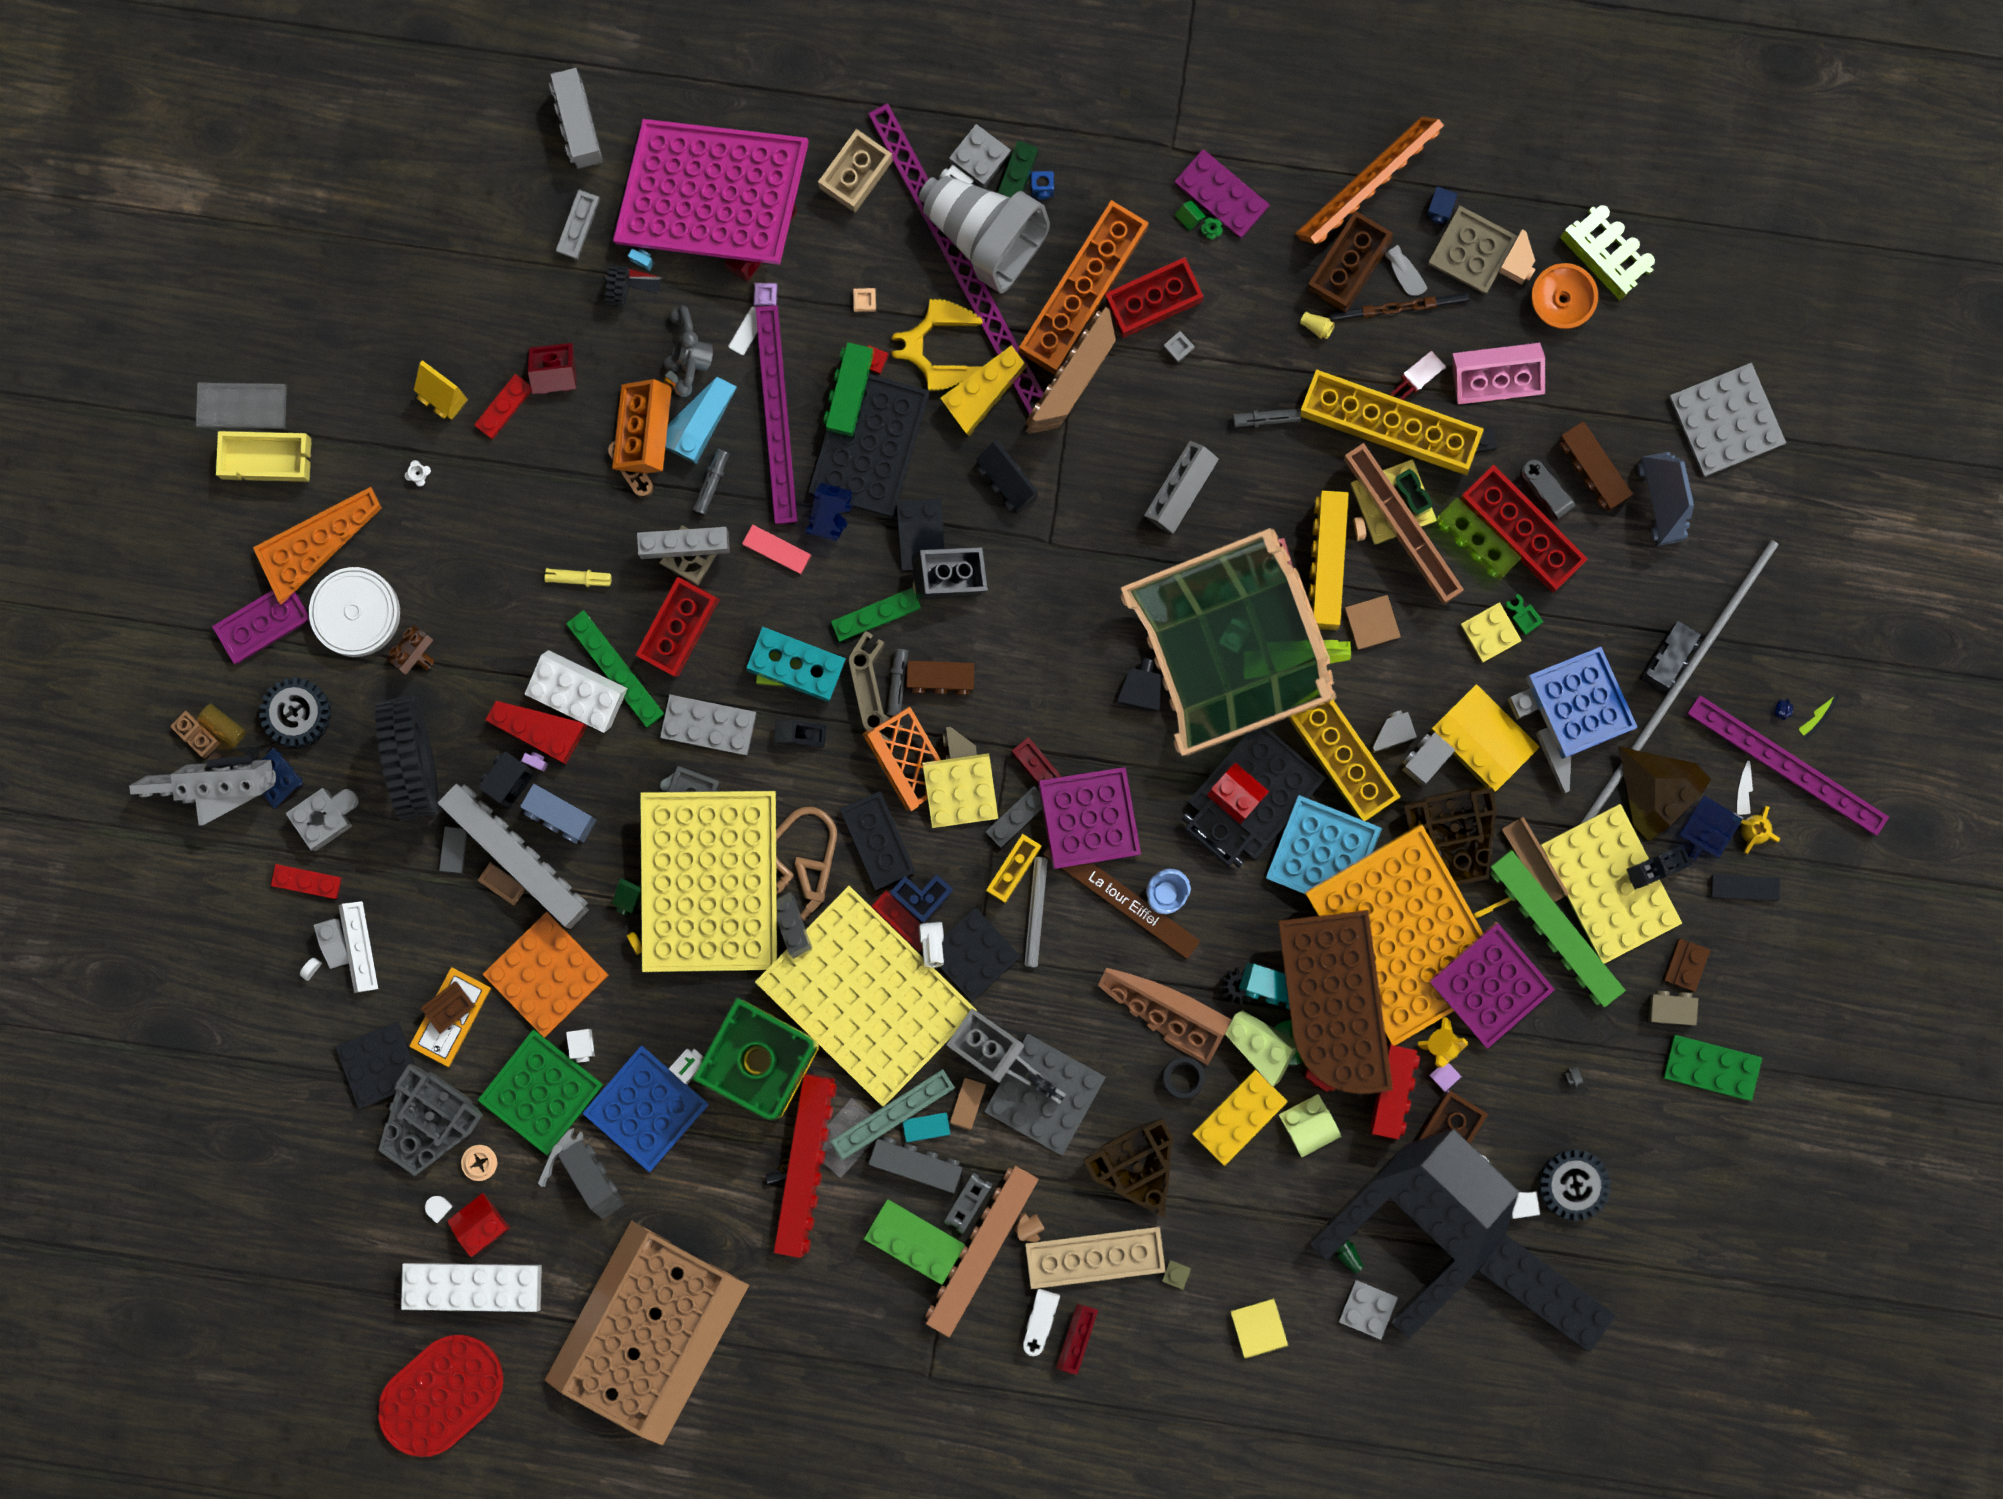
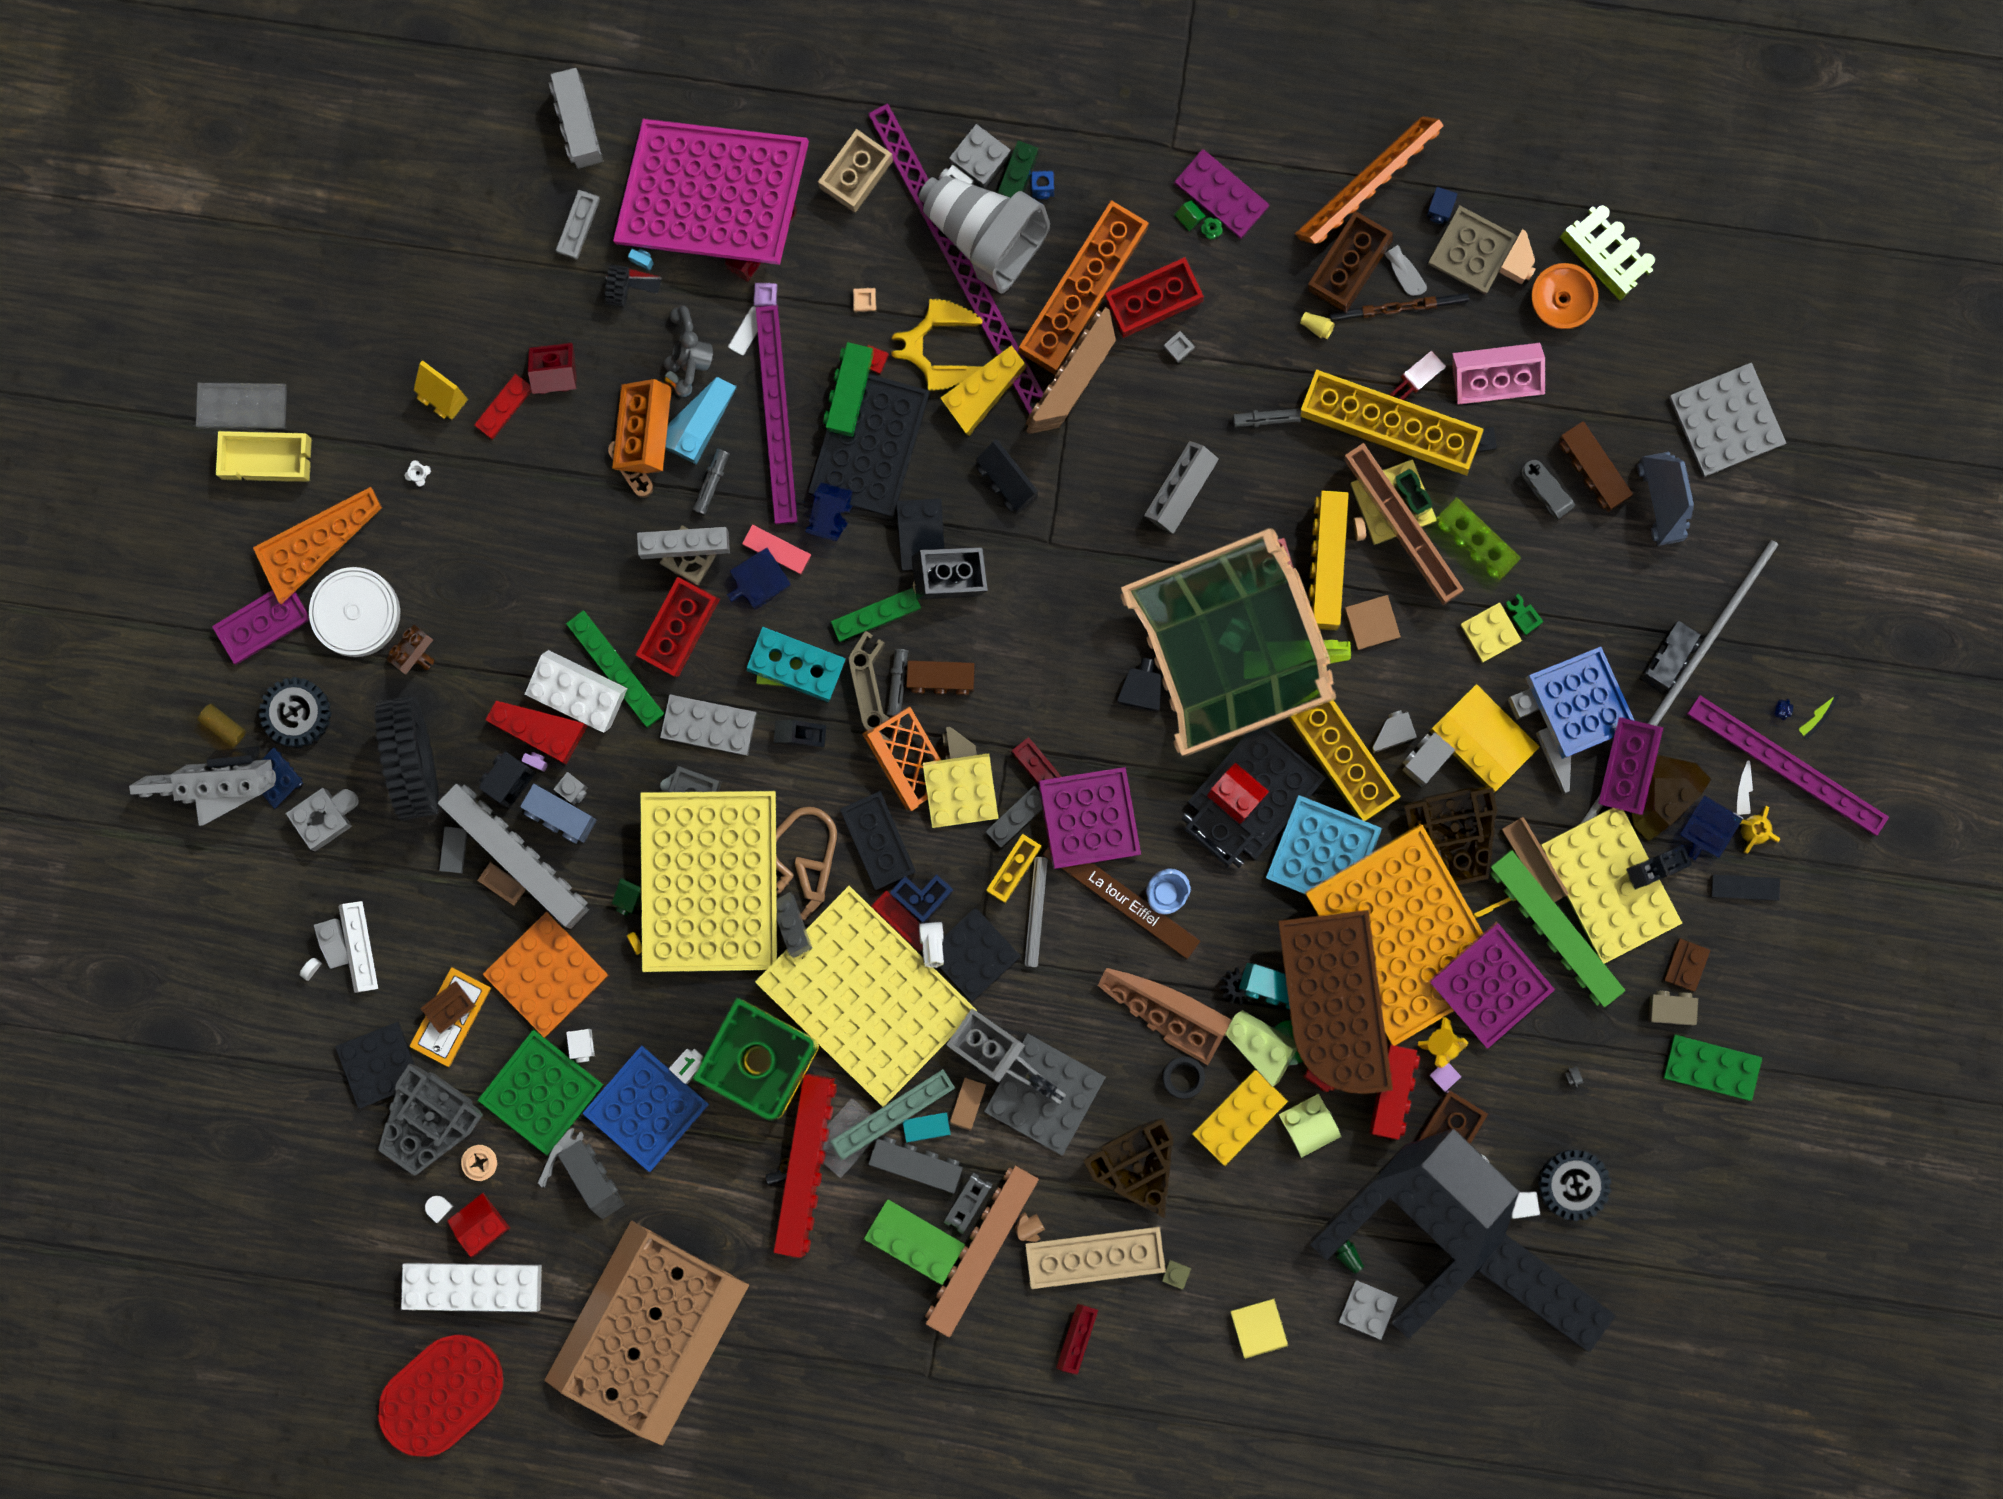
medium nougat slope [170,710,220,759] -> none
red plate [271,864,342,899] -> none
light yellow axle [545,568,612,587] -> none
white piece [1023,1289,1060,1356] -> none
red brick [1459,465,1588,593] -> none
none -> light grey brick [554,772,588,805]
none -> clear blue plate [727,548,791,610]
none -> magenta plate [1598,717,1664,815]

